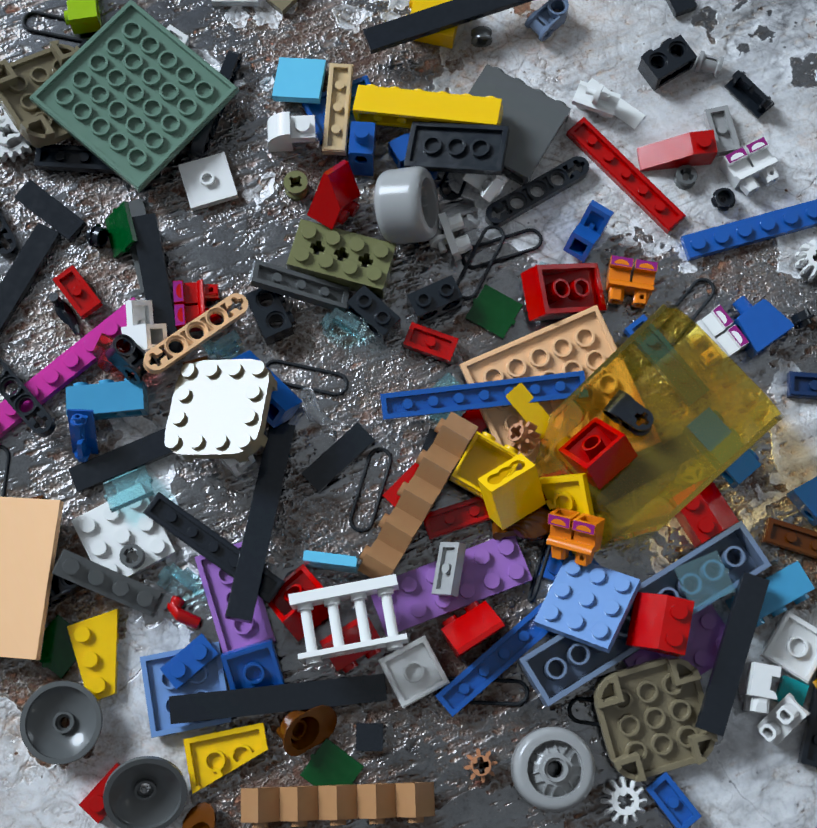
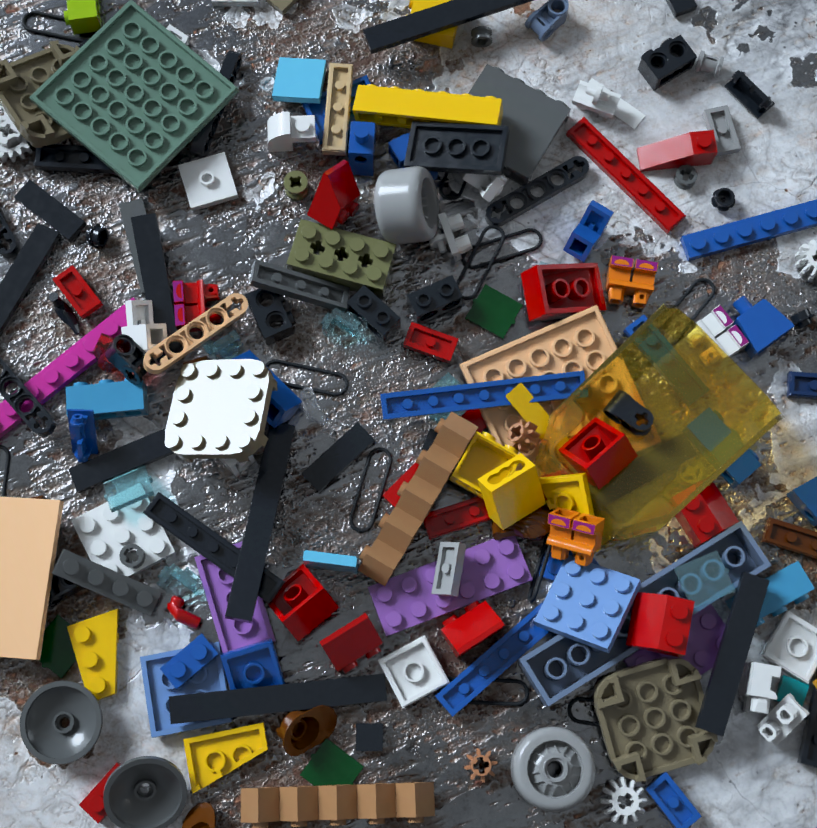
dark green piece [105,201,137,259] -> none
white fence [288,574,409,666] -> none
white hips [719,137,779,196] -> none

